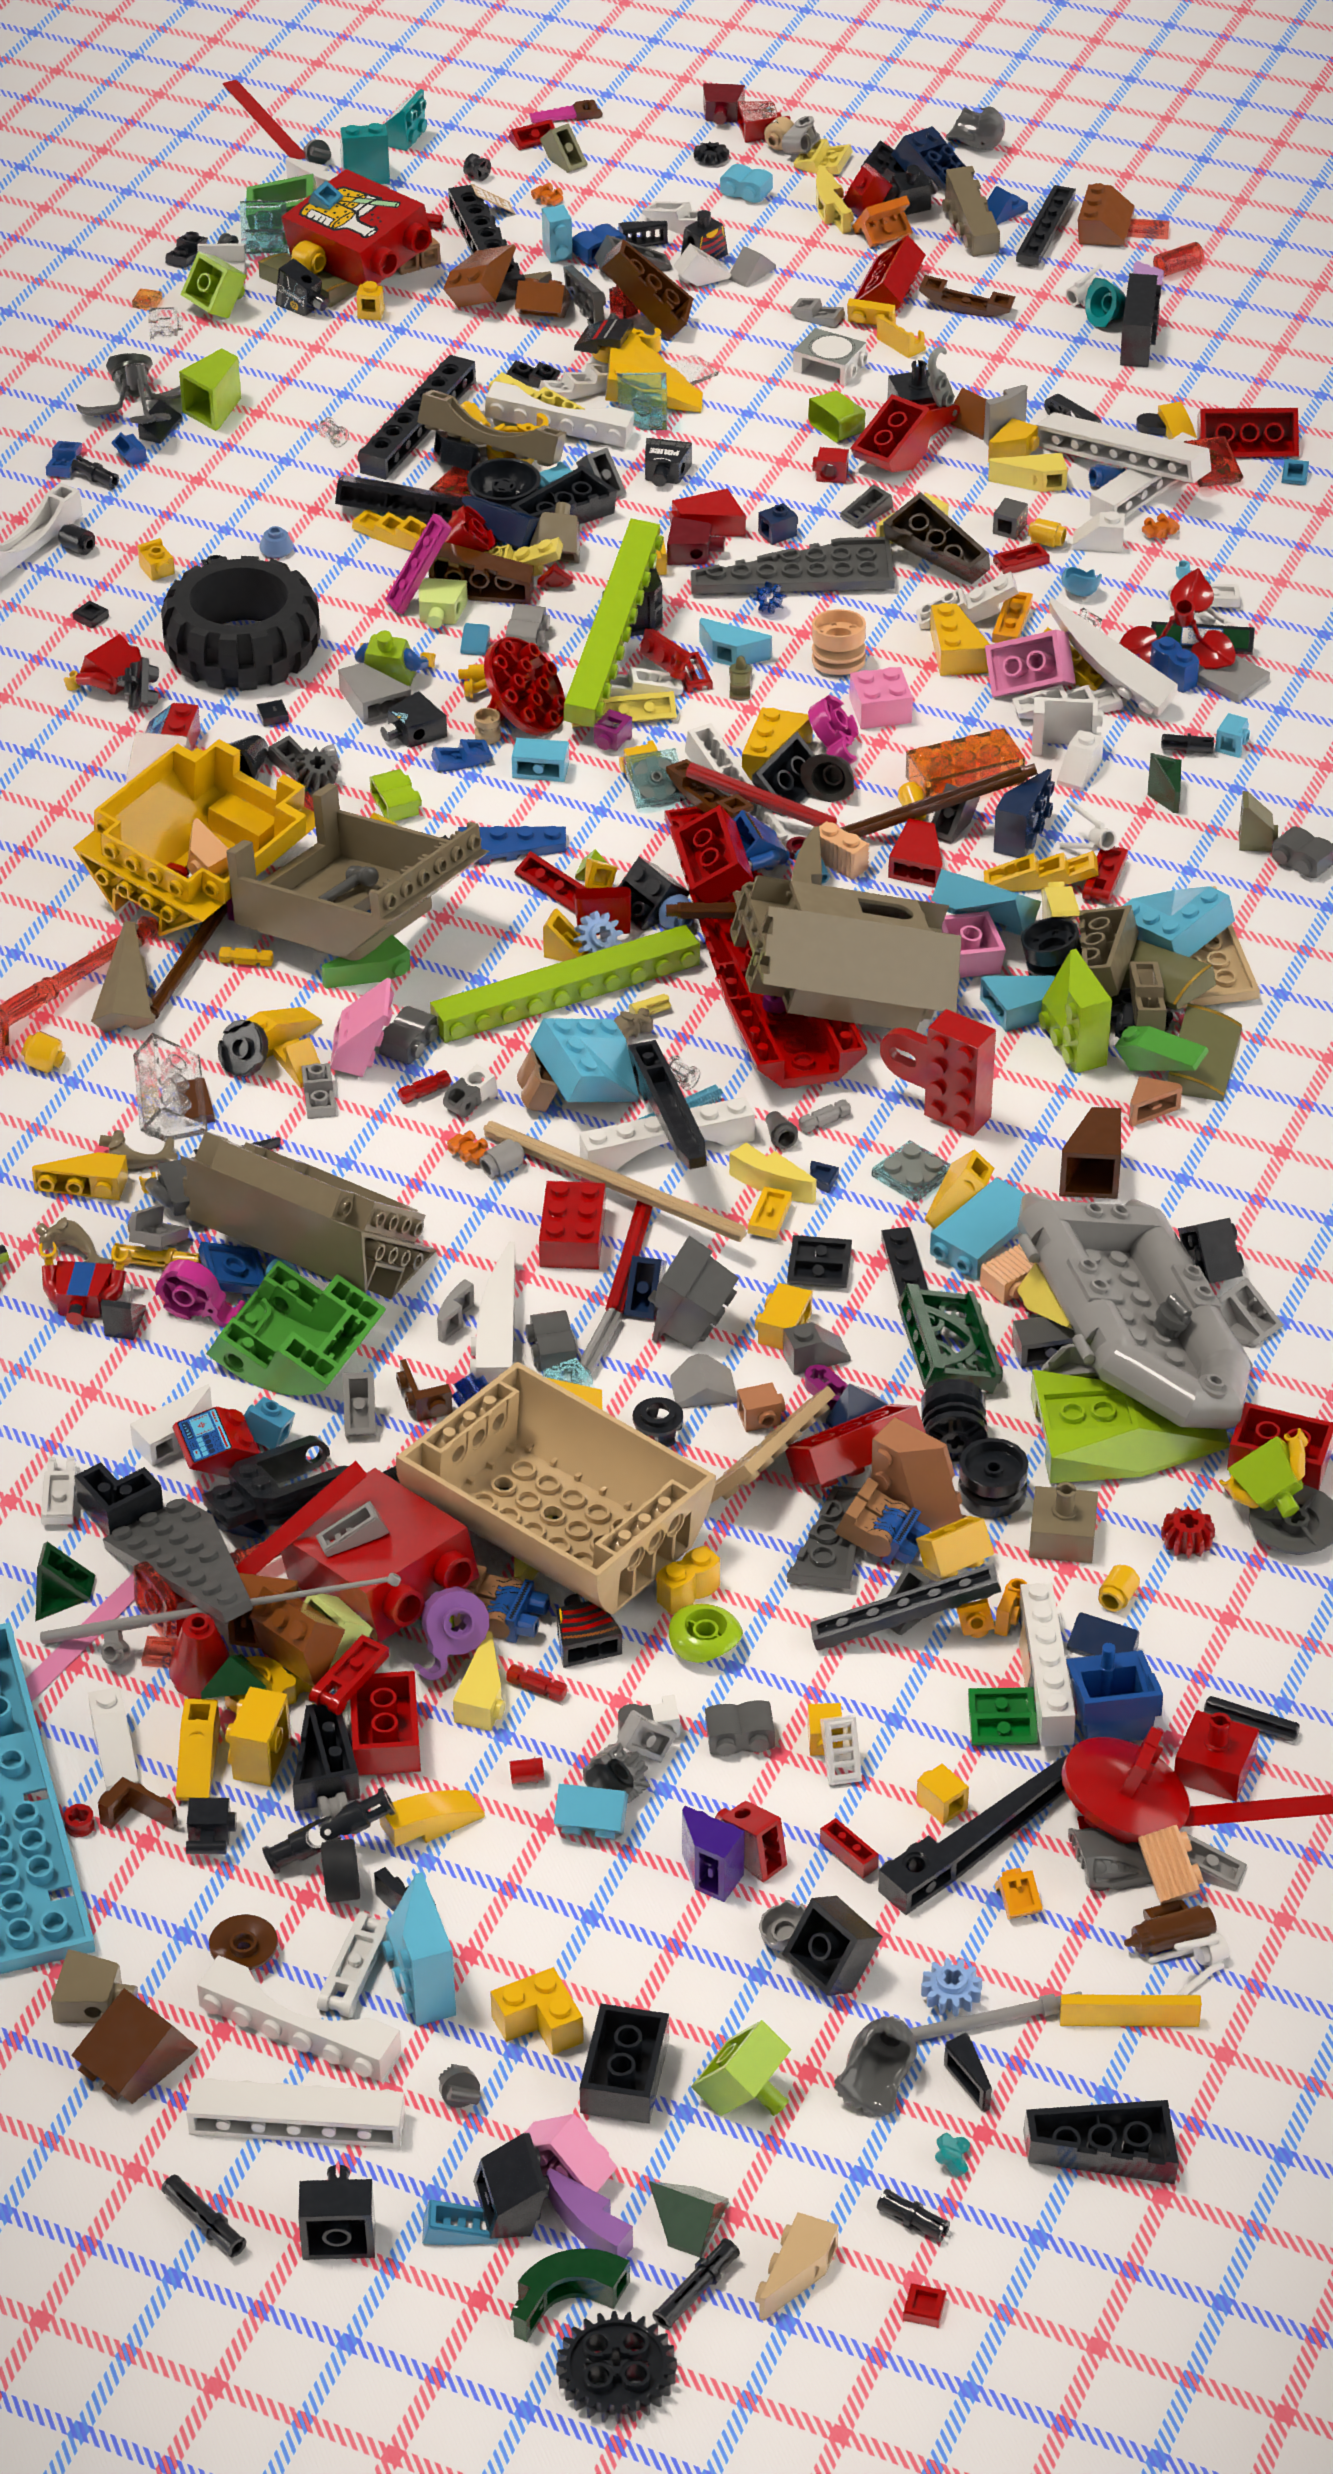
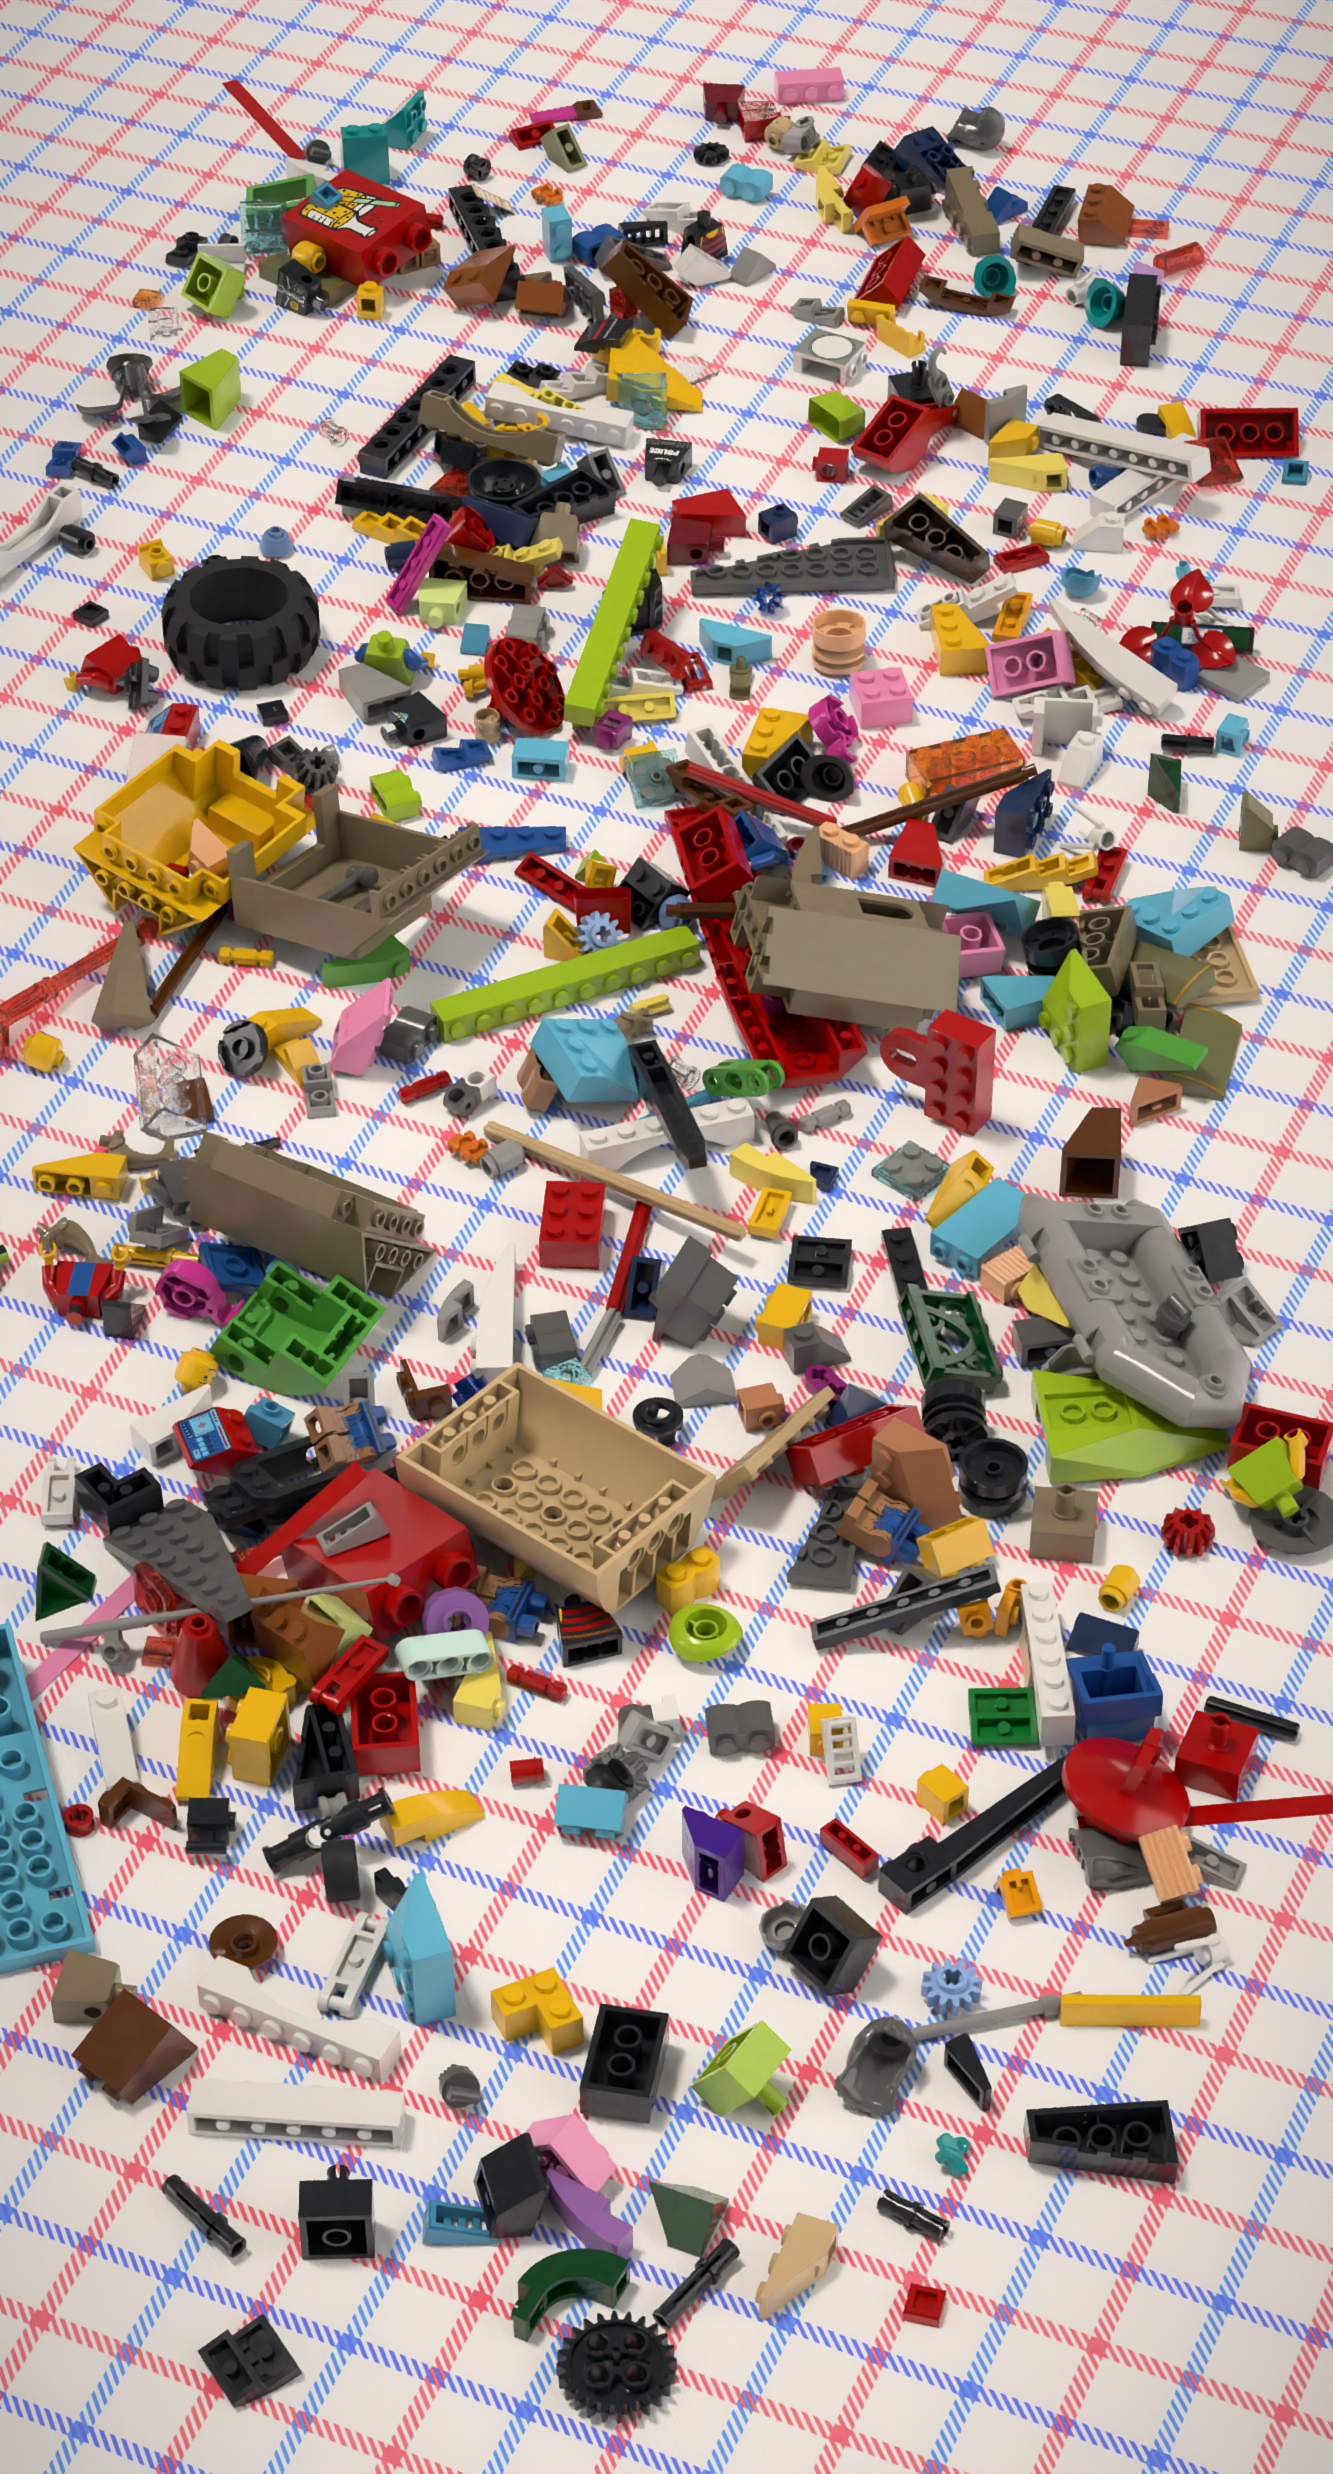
none -> yellow head [174,1347,219,1393]
none -> black slope [197,2313,303,2408]
none -> hips [304,1400,397,1472]
none -> dark blue brick [384,540,416,568]
none -> light aqua beam [395,1629,494,1681]
none -> bright green piece [702,1059,785,1097]
none -> bright pink brick [774,67,844,105]
none -> teal piece [973,255,1017,298]
none -> dark tan piece [1010,223,1084,278]

